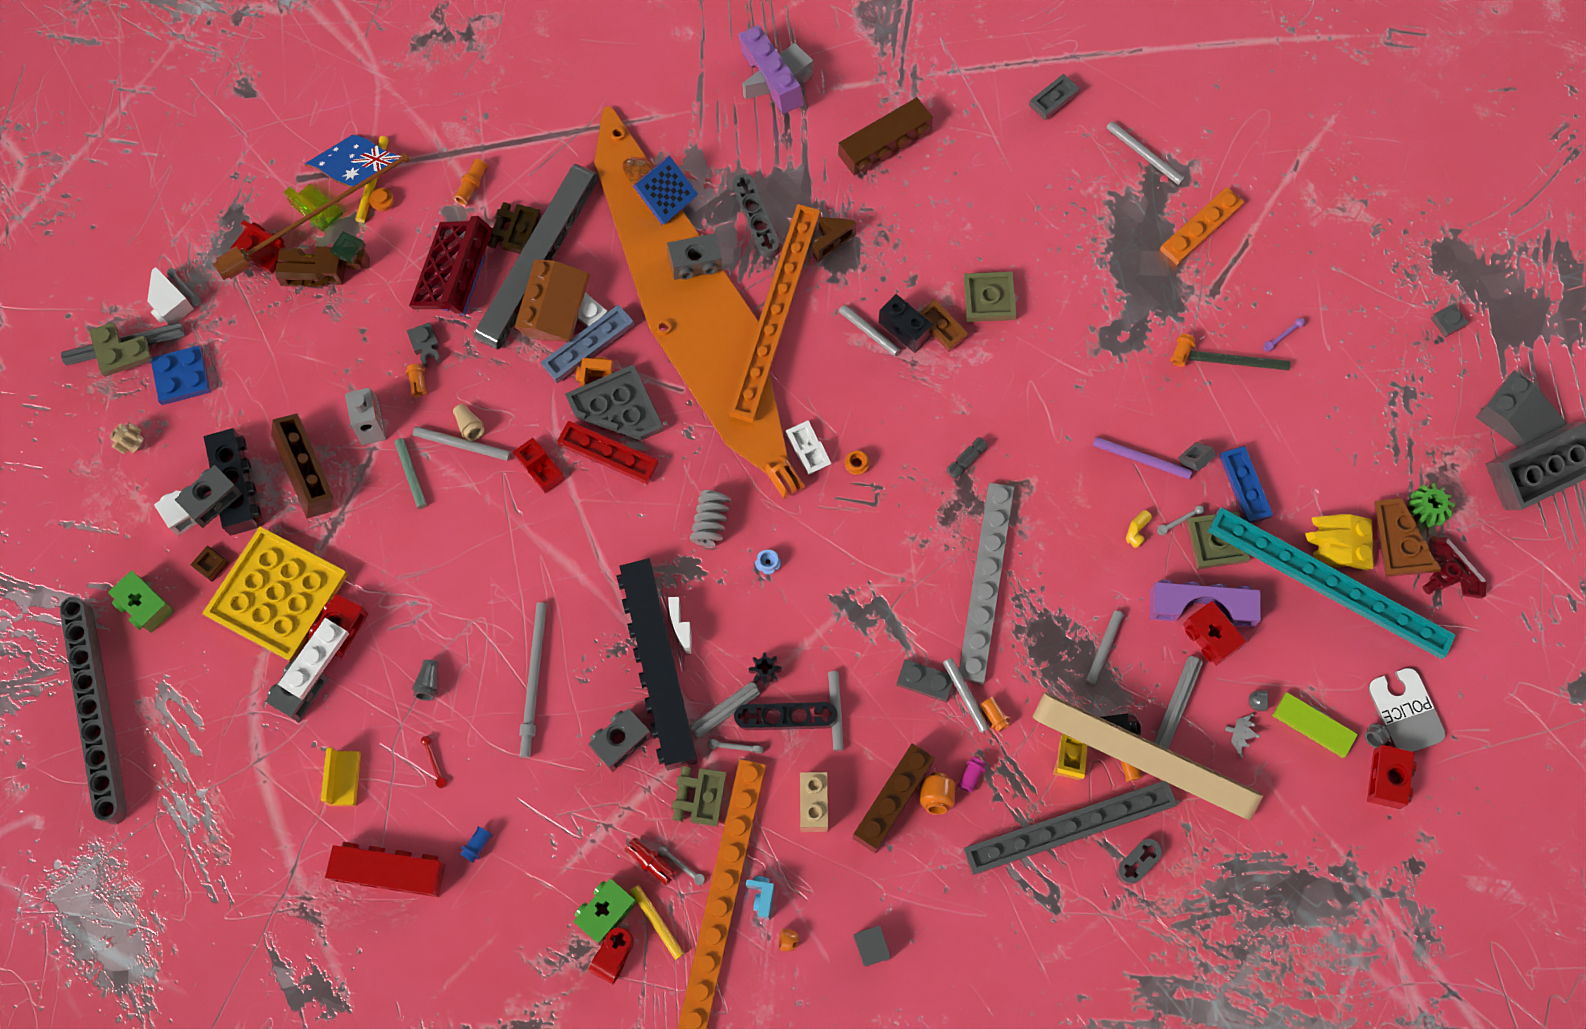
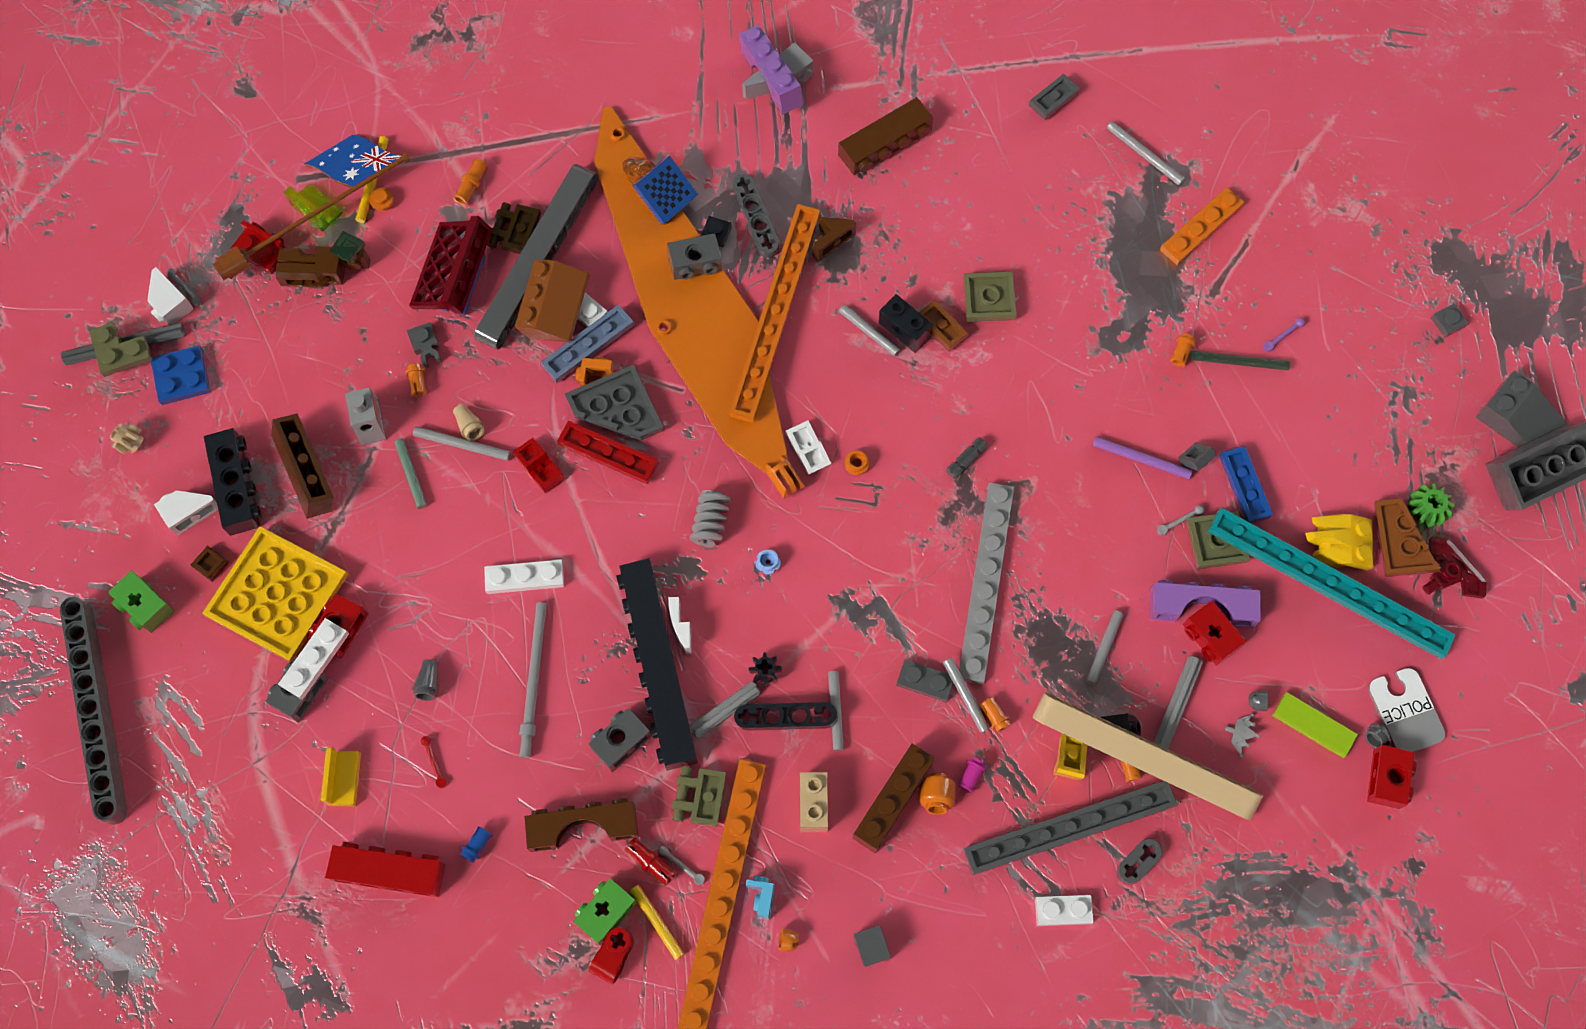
dark grey brick [174,465,242,528] -> none
light grey hinge [708,739,764,753] -> none
yellow arm [1126,510,1152,548] -> none
none -> white plate [484,560,564,594]
none -> reddish brown arch [524,798,639,852]
none -> black plate [701,216,732,247]
none -> white plate [1035,895,1093,926]

